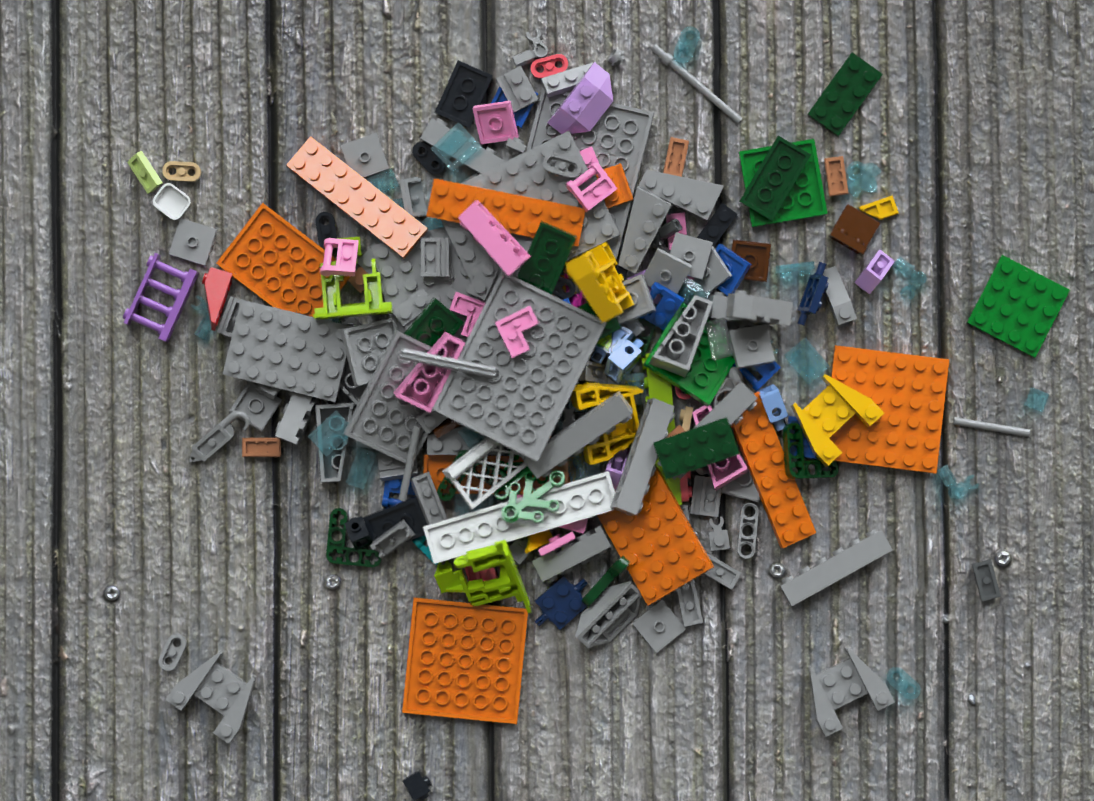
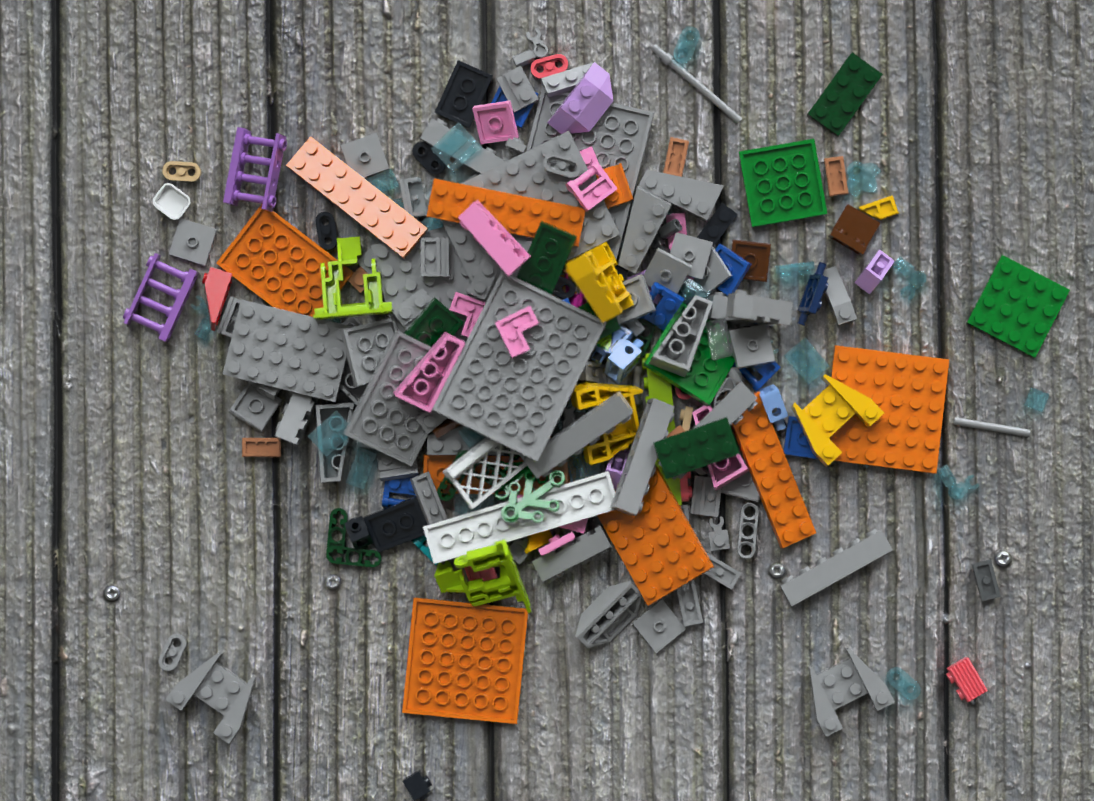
yellowish green plate [127,151,162,194] -> none
light grey plate [189,411,250,462] -> none
bright pink plate [320,238,359,276] -> none
light grey hinge [370,519,415,558] -> none
light grey bar [398,425,421,501] -> none
light grey axle [400,348,496,378] -> none
dark blue plate [534,576,588,630] -> none
dark green beam [581,556,630,607] -> none
light grey plate [607,48,625,66] -> none
clear light blue tile [624,373,644,386] -> none
dark green plate [739,135,811,221] -> none
dark green beam [782,423,839,479] -> none
none -> medium lavender fence [223,127,287,212]
none -> coral brick [946,657,988,702]

